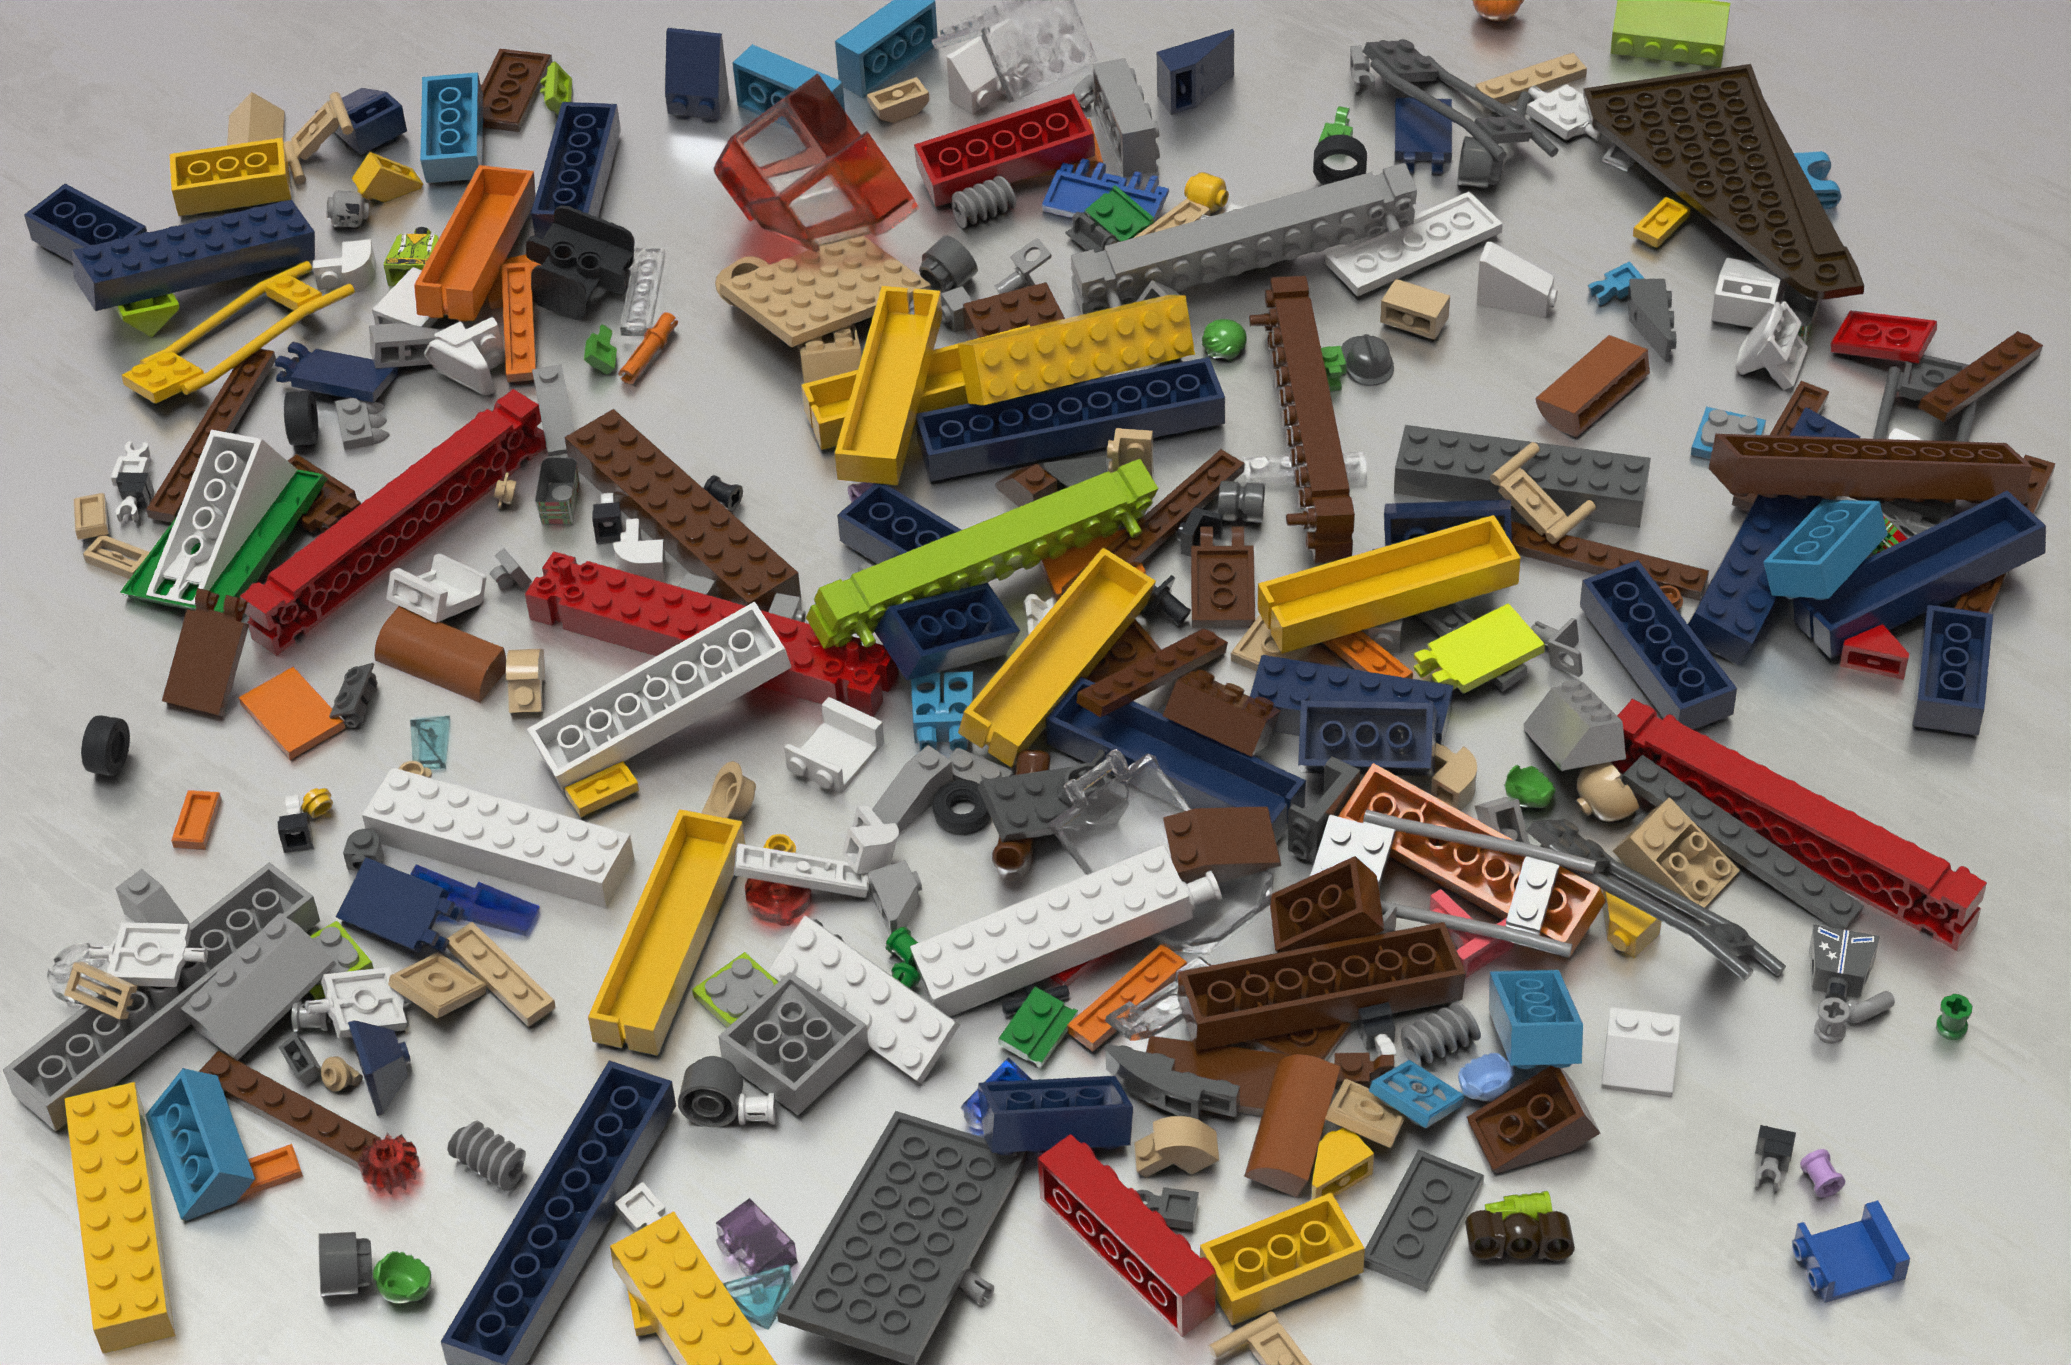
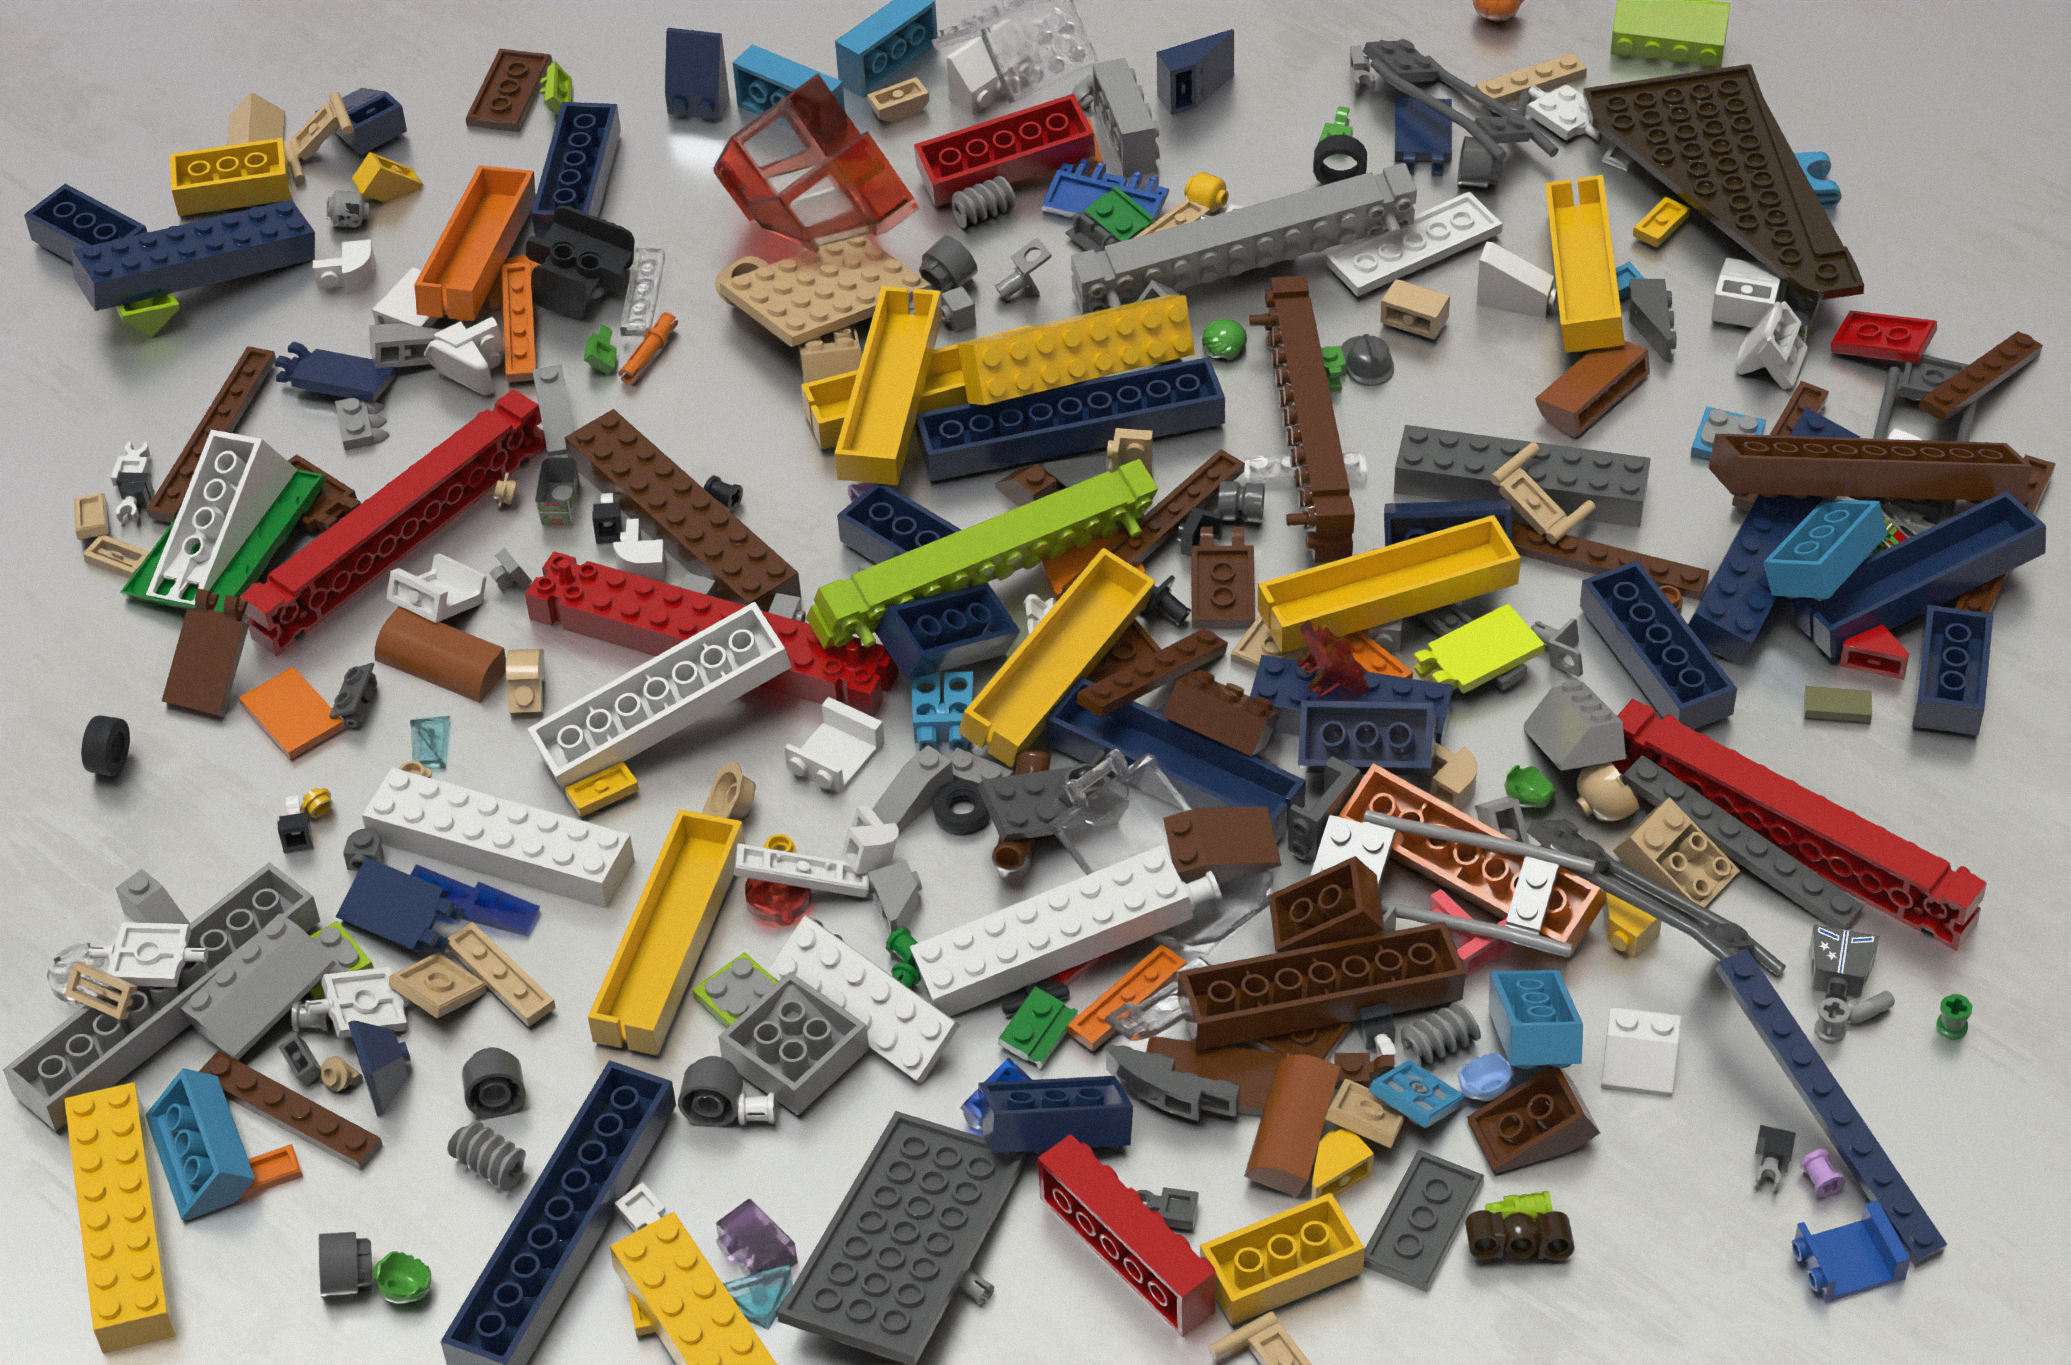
yellow plate [121,261,355,404] -> none
orange tile [171,790,222,850] -> none
black tyre [284,390,318,446] -> none
clear red gear [358,1132,420,1195] -> none
lime torso [383,227,439,286] -> none
dark azure brick [420,72,483,183] -> none
reddish brown brick [963,282,1065,340] -> none
tan brick [1134,1116,1219,1178] -> none
none -> dark grey piece [462,1047,525,1118]
none -> clear red plate [1297,619,1370,696]
none -> yellow piece [1545,175,1625,353]
none -> dark blue plate [1715,949,1948,1265]
none -> olive tile [1804,686,1872,723]

